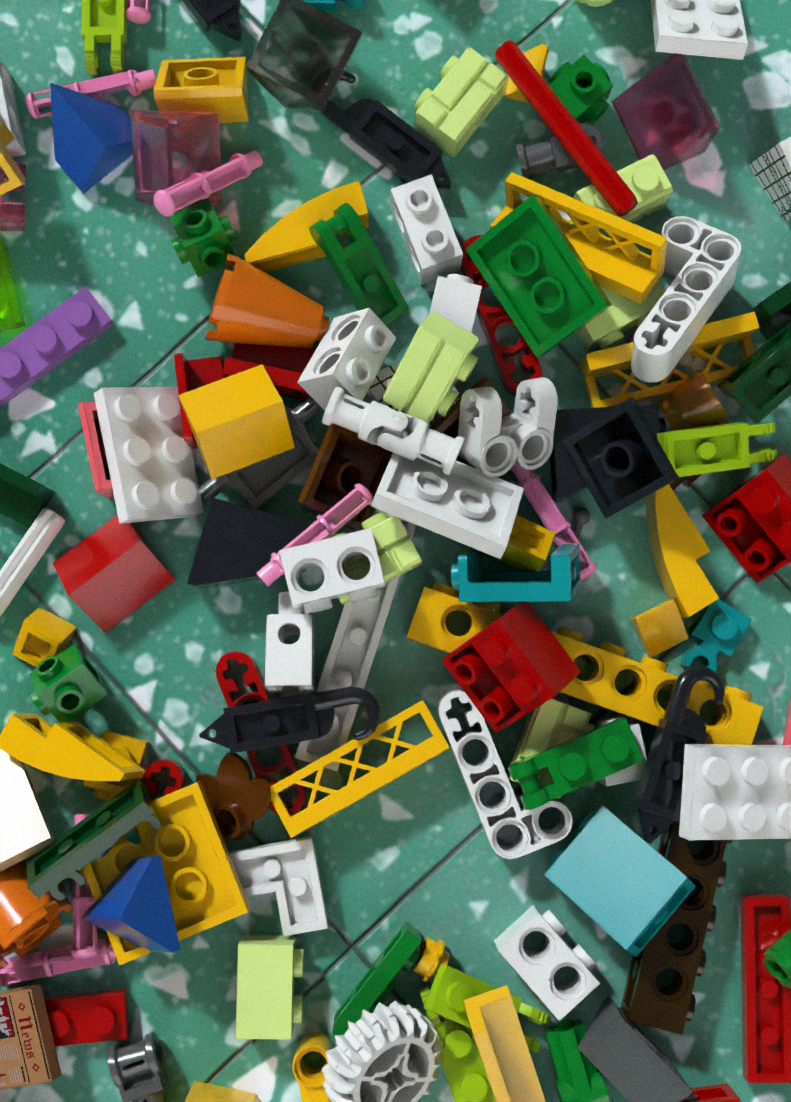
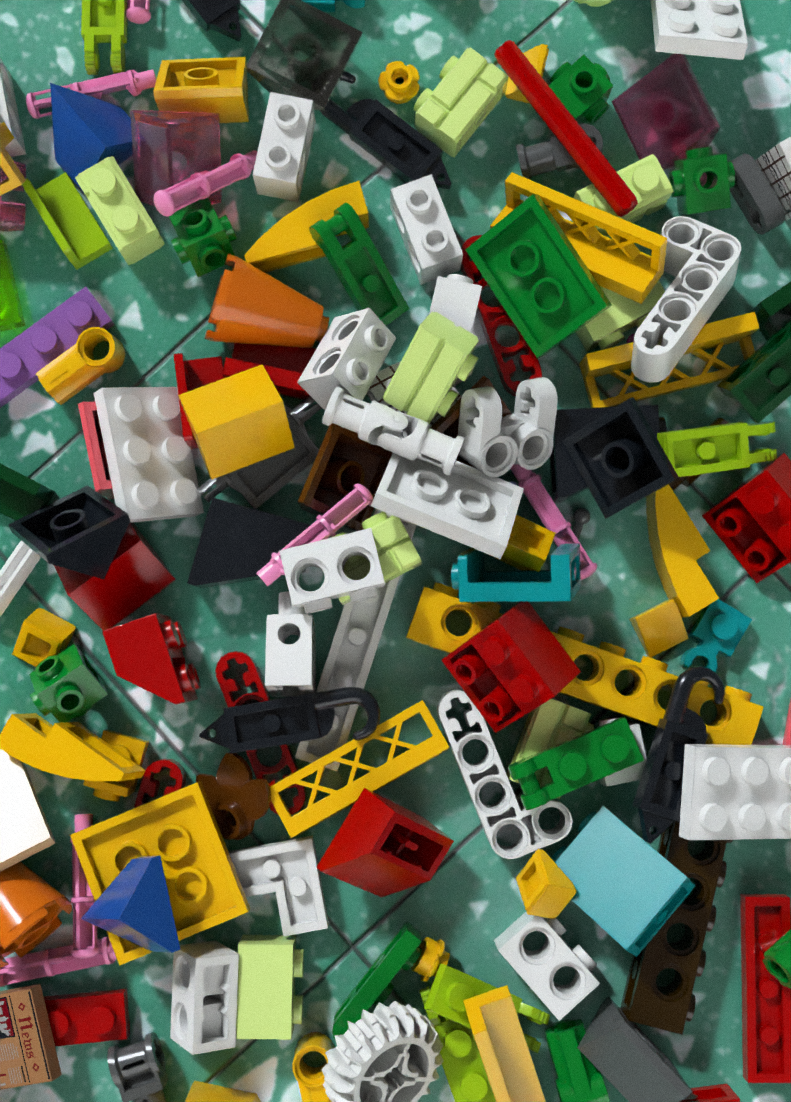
dark green plate [26,778,161,901] -> none
clear orange piece [657,369,729,431] -> none
none -> black slope [8,485,130,579]
none -> lime panel [22,172,113,270]
none -> yellow piece [36,327,125,405]
none -> yellowish green brick [75,156,165,265]
none -> red slope [102,613,201,705]
none -> white brick [170,941,239,1055]
none -> white brick [252,92,316,202]
none -> red slope [316,788,454,898]
none -> yellow plate [378,61,420,104]
none -> yellow slope [516,849,576,919]
none -> green brick [669,146,735,215]
none -> dark grey beam [730,153,785,235]

